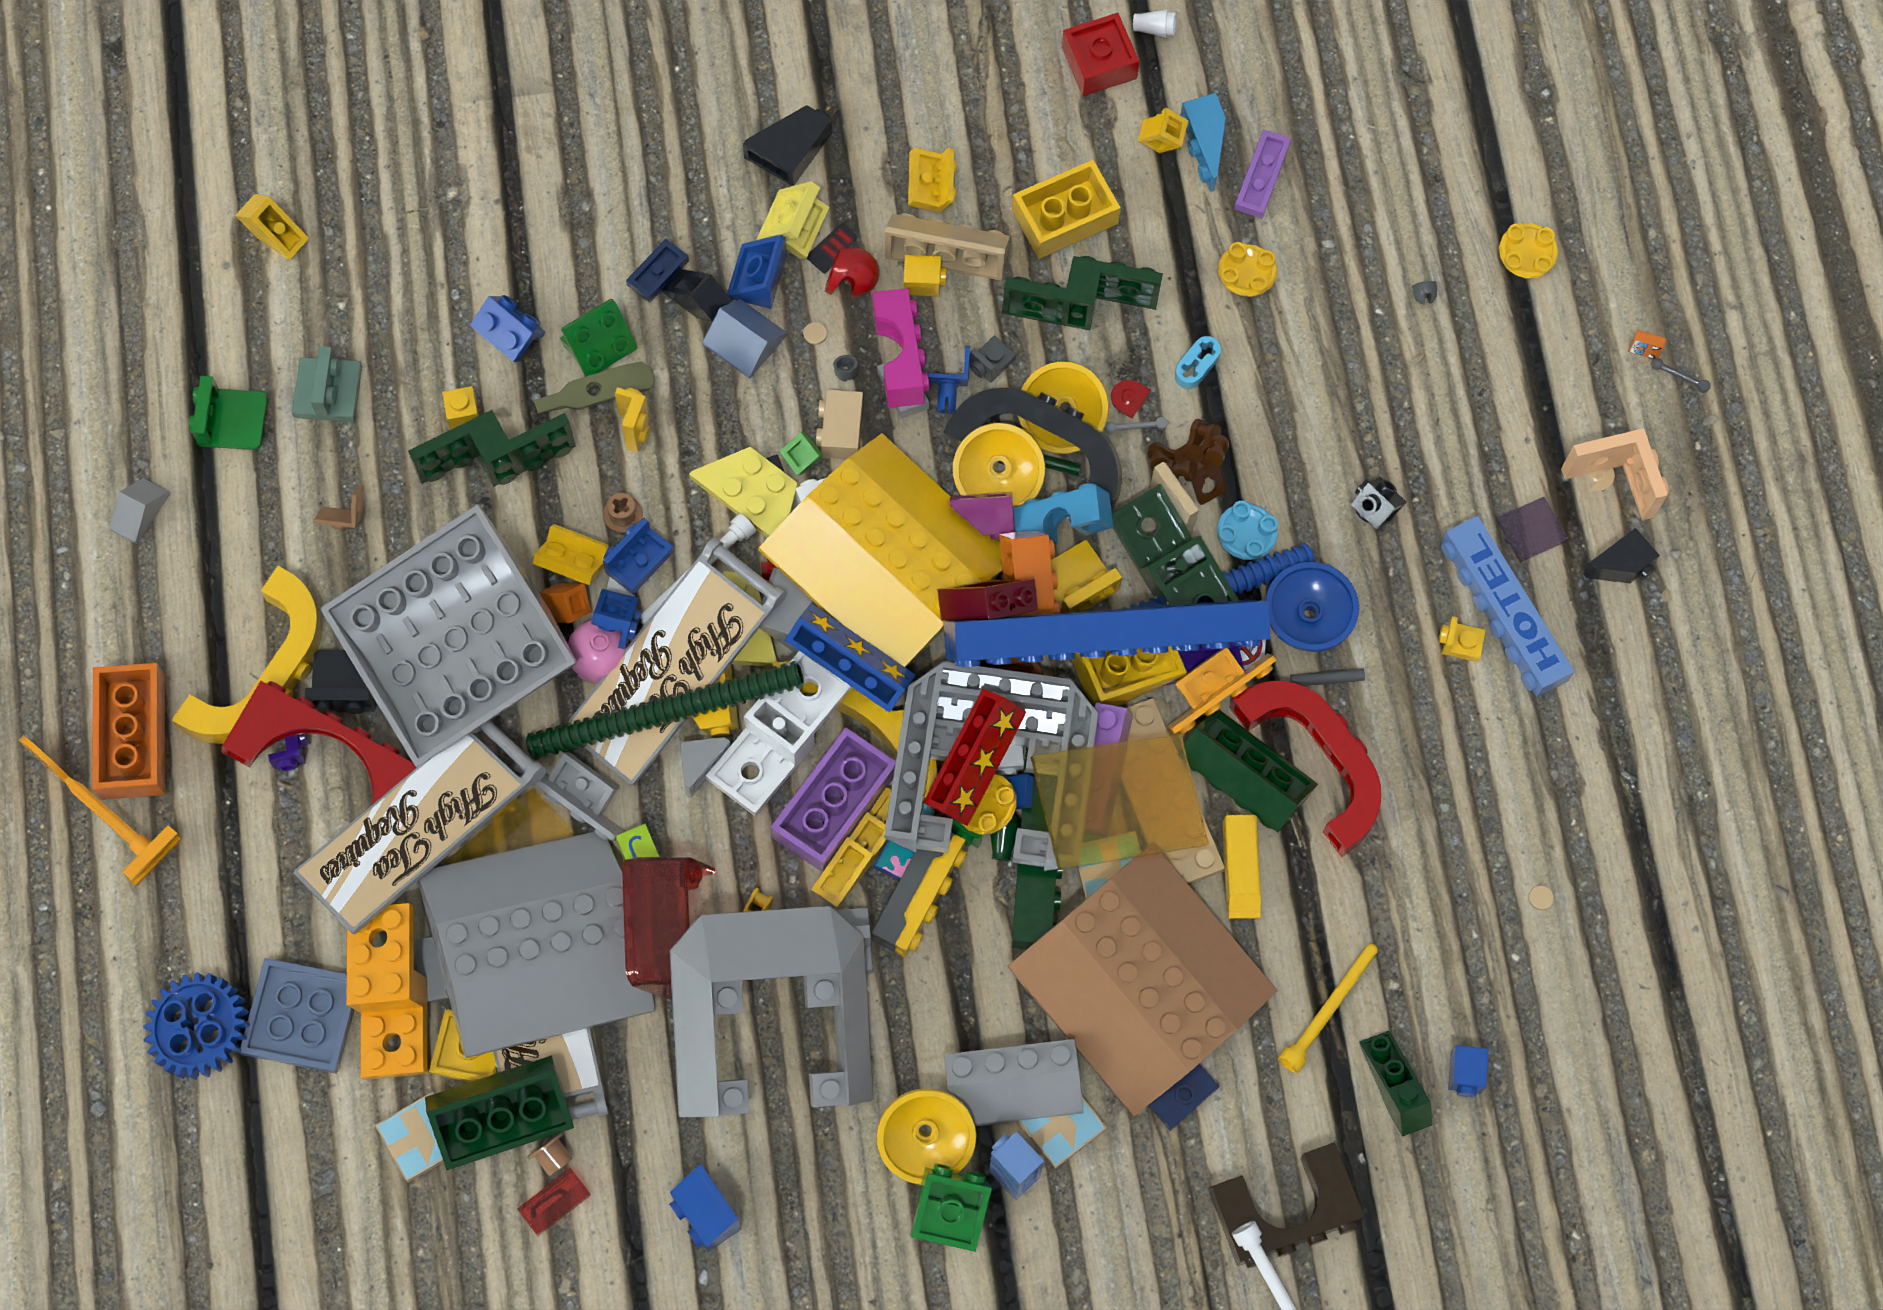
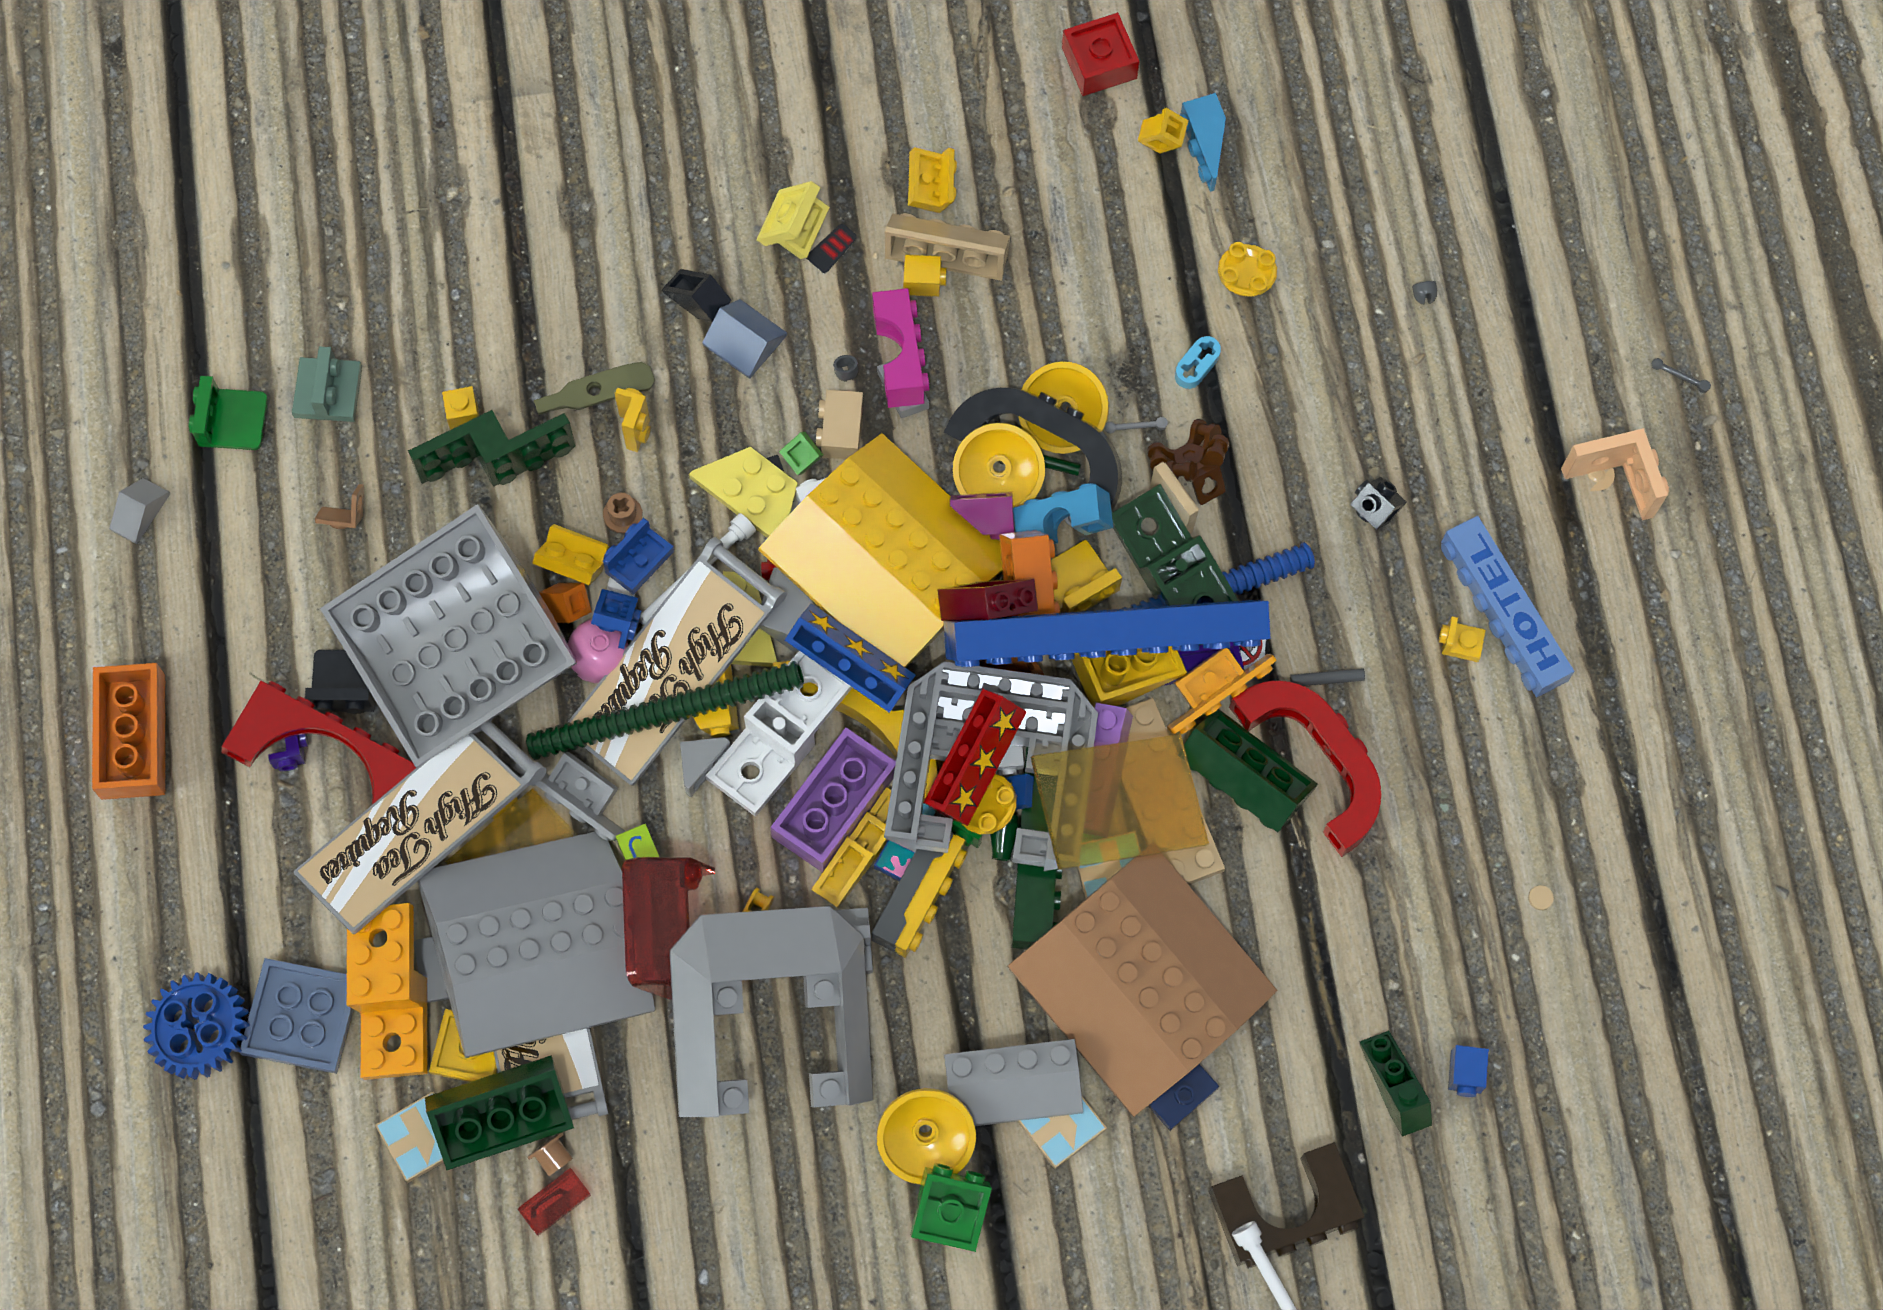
light orange piece [19,735,182,886] -> none
yellow arch [172,566,322,744] -> none
yellow slope [235,194,309,260] -> none
bracket [470,295,545,362] -> none
green bracket [560,299,637,377] -> none
dark blue plate [626,238,689,303] -> none
blue slope [669,1164,741,1252] -> none
blue slope [727,235,787,309] -> none
black slope [743,105,832,186] -> none
tan piece [803,322,827,345] -> none
red helmet [824,247,879,297] -> none
blue bracket [927,346,970,414] -> none
dark grey bracket [969,335,1016,383] -> none
medium blue brick [989,1131,1044,1200] -> none
dark green bracket [1002,256,1163,331] -> none
yellow brick [1012,159,1121,259] -> none
red piece [1111,380,1151,418] -> none
white cone [1133,9,1176,38] -> none
medium azure dish [1217,501,1278,560] -> none
yellow piece [1222,815,1261,919] -> none
medium lavender plate [1234,129,1291,219] -> none
blue dish [1265,562,1359,652] -> none
yellow piece [1277,943,1378,1074] -> none
clear purple piece [1496,497,1568,563] -> none
yellow dish [1499,223,1558,279] -> none
black slope [1583,528,1660,584] -> none
orange tile [1628,330,1666,359] -> none

